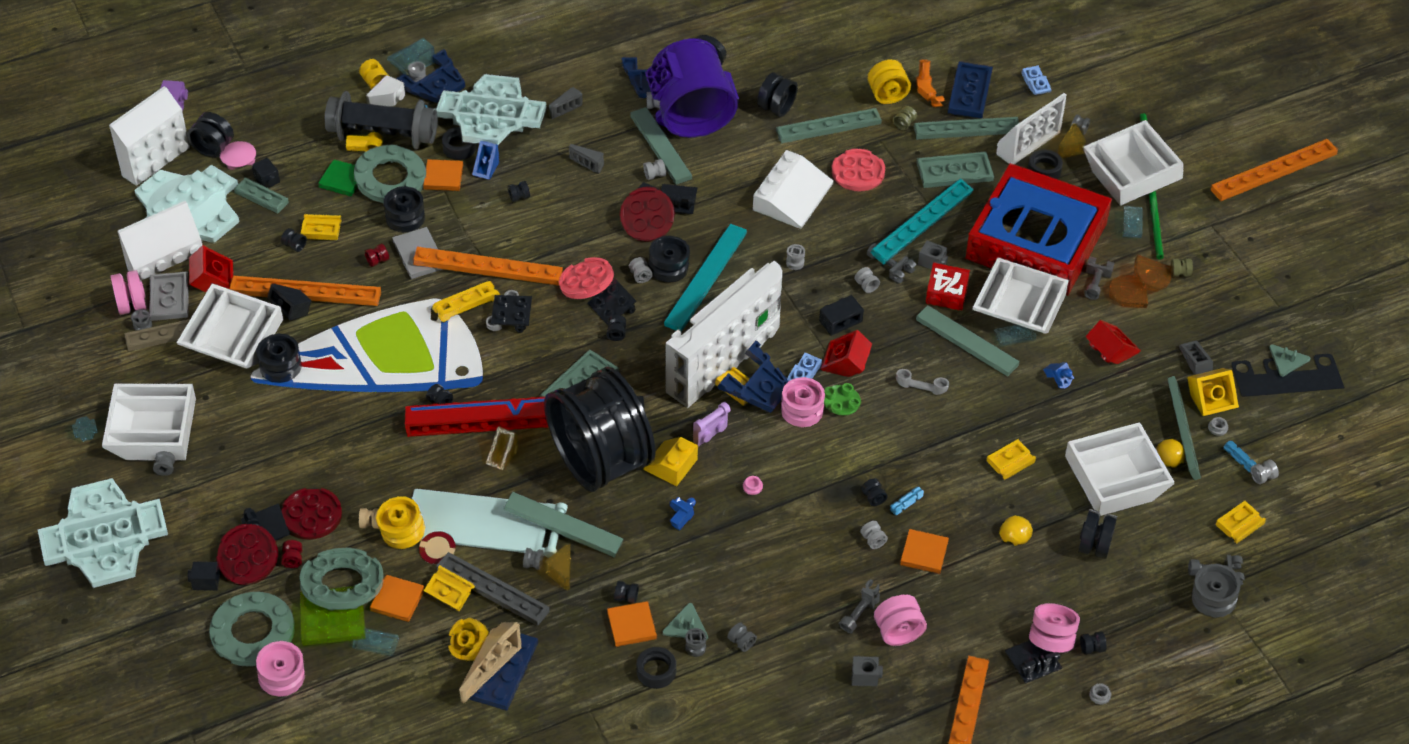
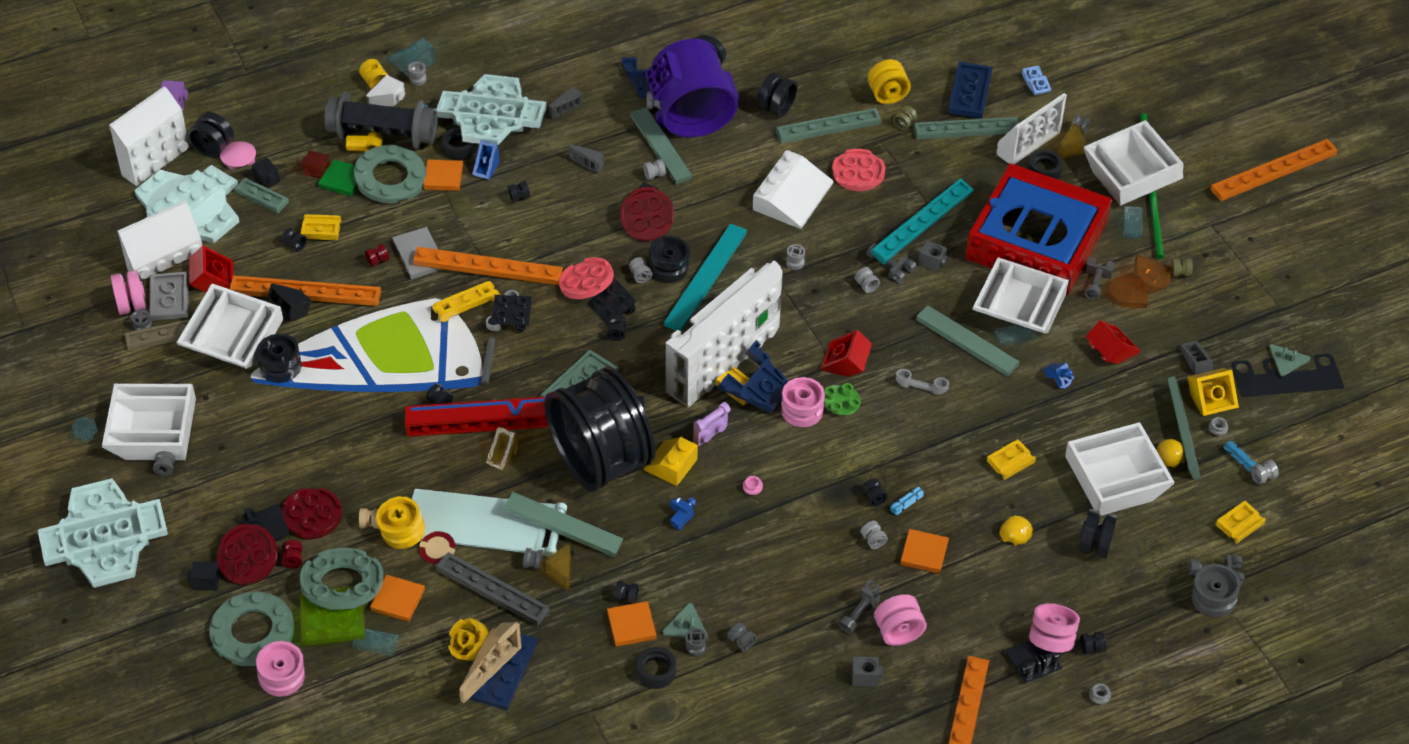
black wheel [383,186,425,233] -> none
dark blue wing [396,49,465,103] -> none
yellow plate [424,565,475,611] -> none
black hinge [661,184,698,215] -> none
light blue slope [787,353,822,381] -> none
black brick [819,295,864,336] -> none
orange arm [916,60,944,107] -> none
sand green tile [917,152,994,188] -> none
red slope [926,262,970,311] -> none
none -> clear red brick [301,150,330,179]
none -> dark grey bar [481,337,495,386]

